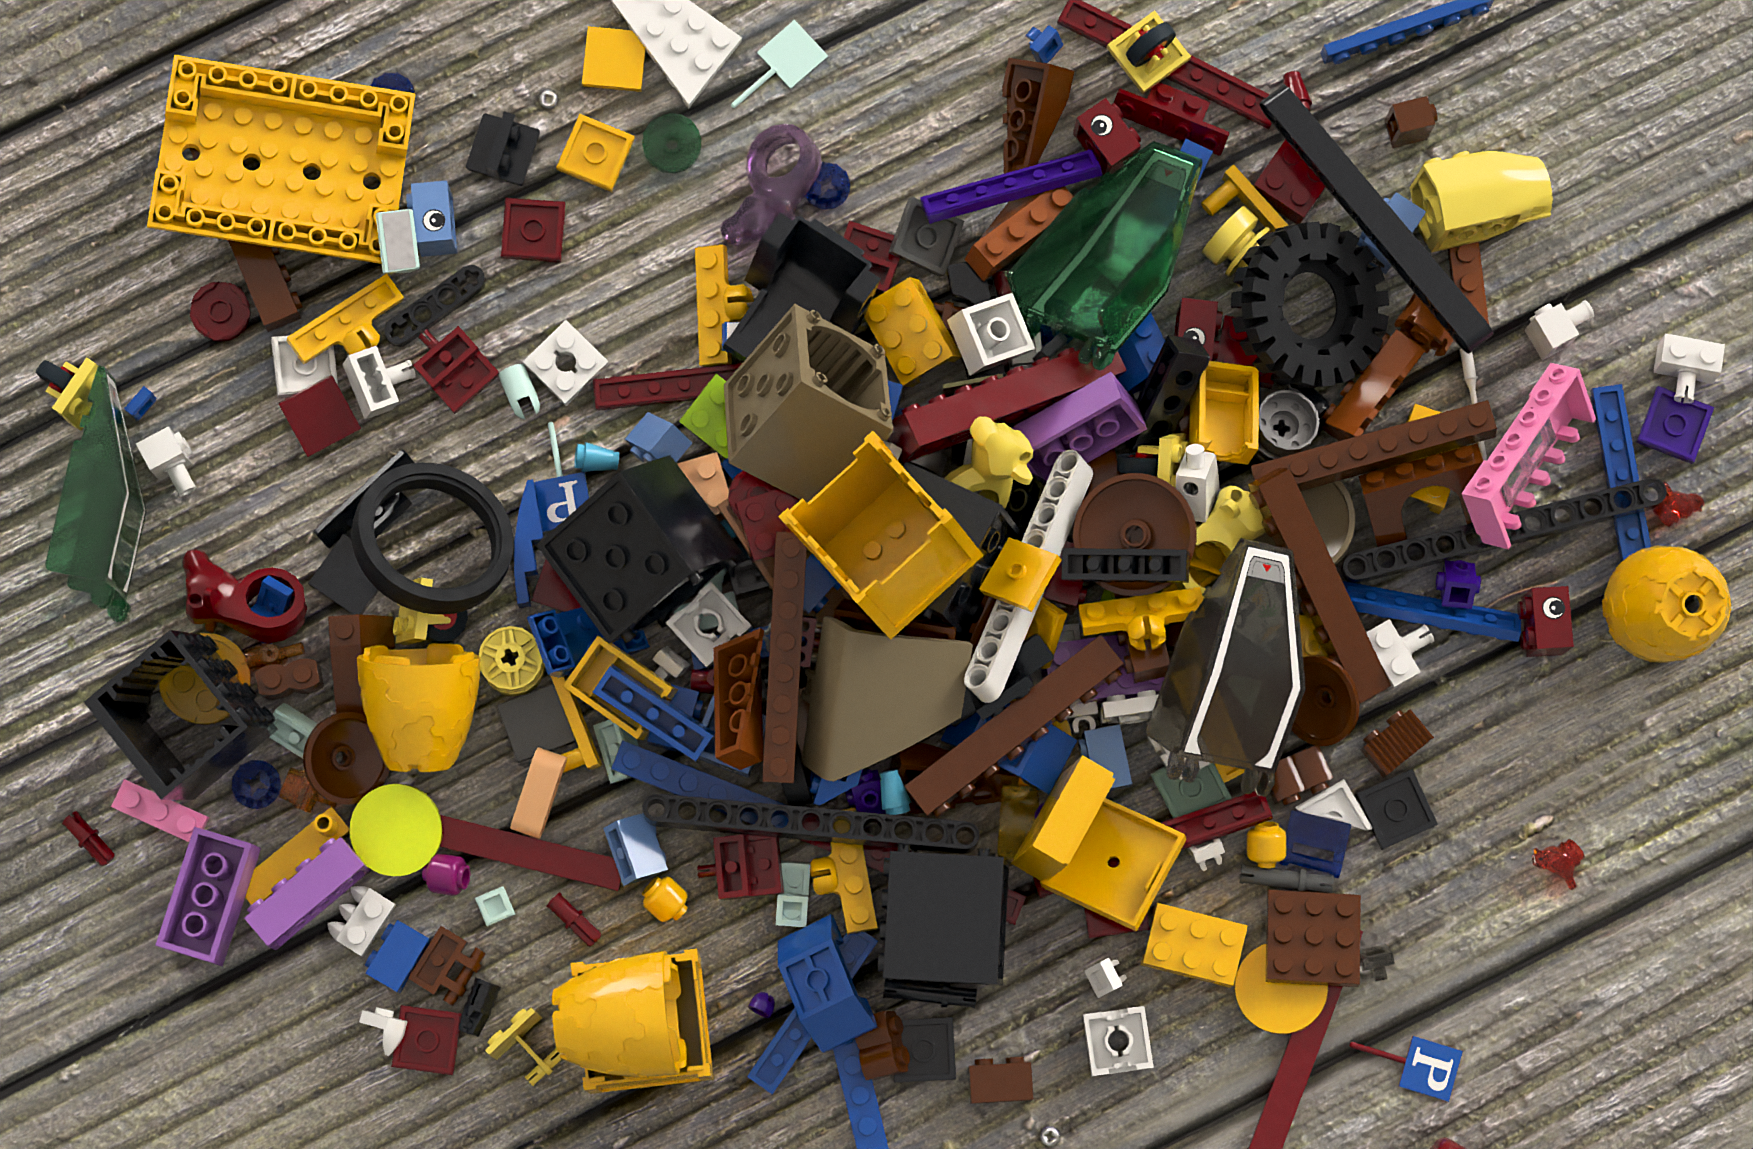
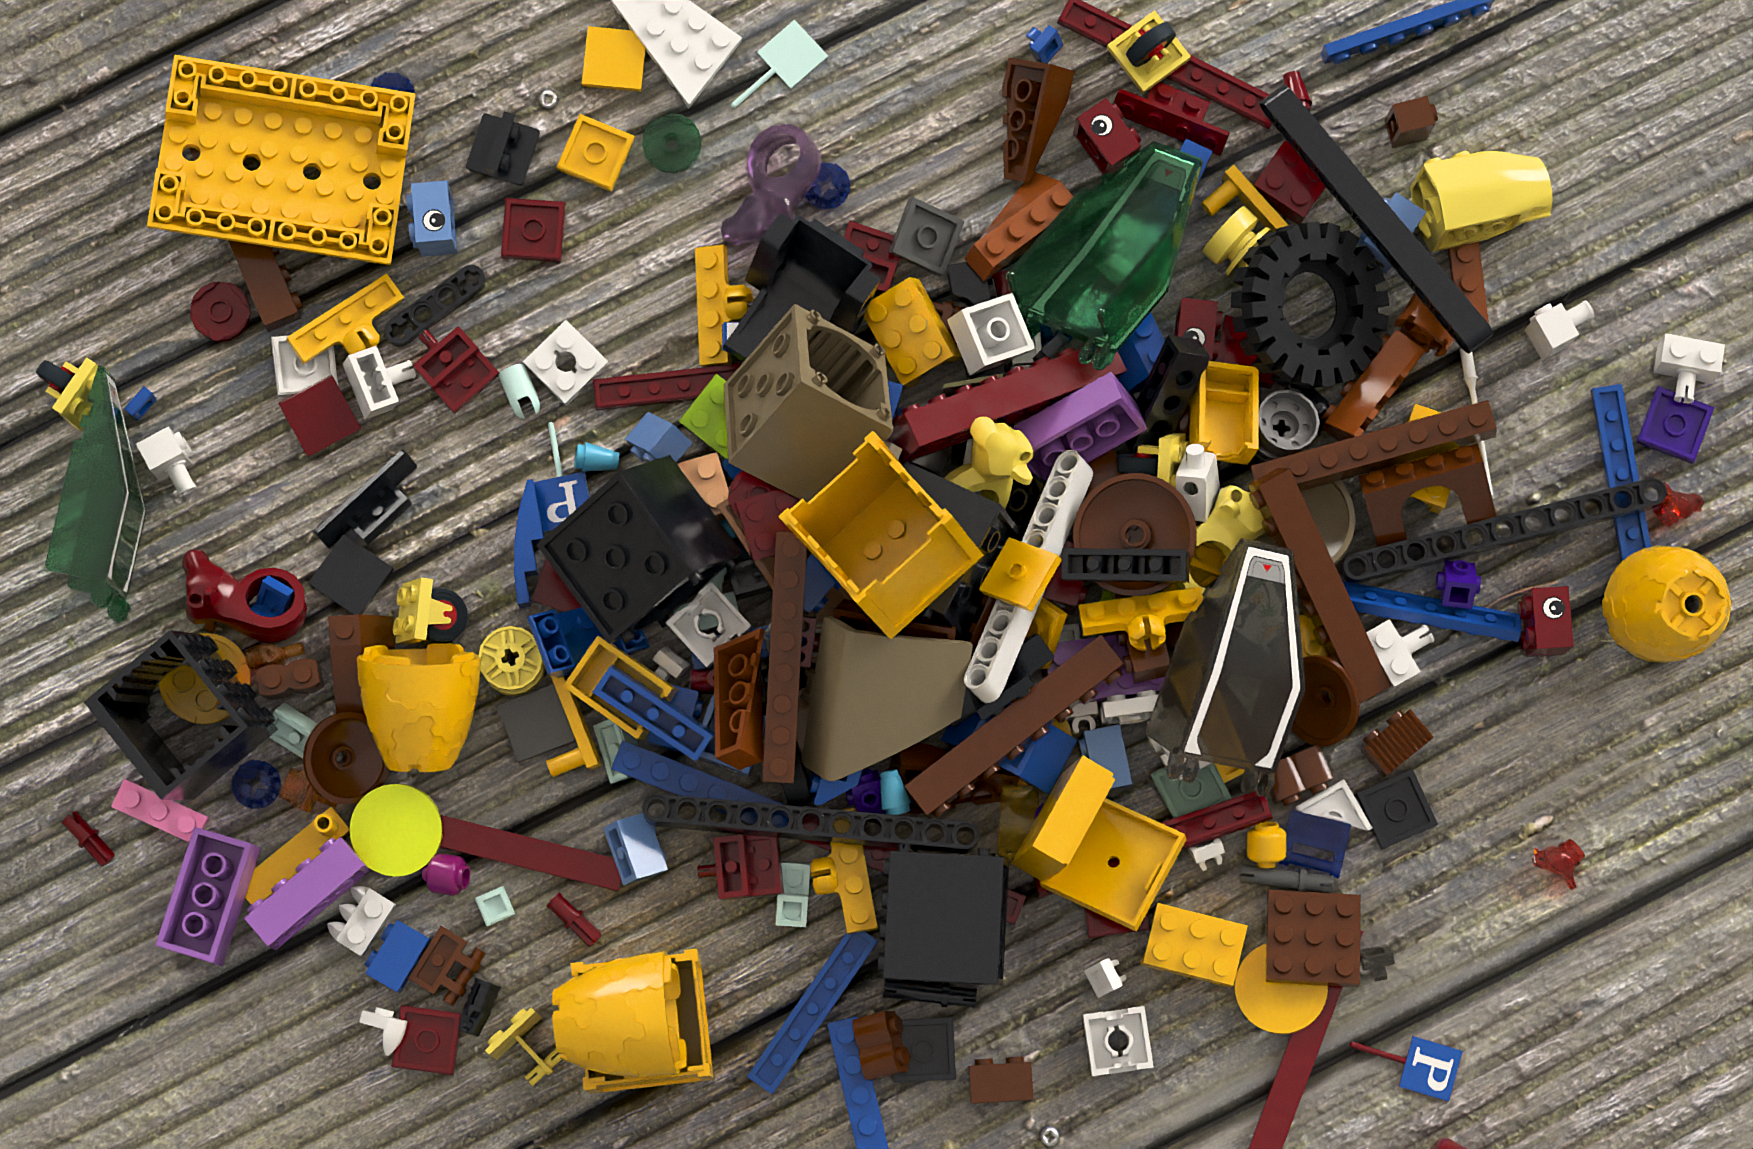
black tyre [352,462,514,615] -> none
flat silver slope [375,209,420,273] -> none
light nougat beam [510,747,567,839] -> none
yellow head [642,876,688,922] -> none
dark purple hinge [748,992,775,1018] -> none
blue slope [778,914,878,1053] -> none
dark purple tile [920,149,1102,224] -> none
bright pink window [1461,363,1596,550] -> none

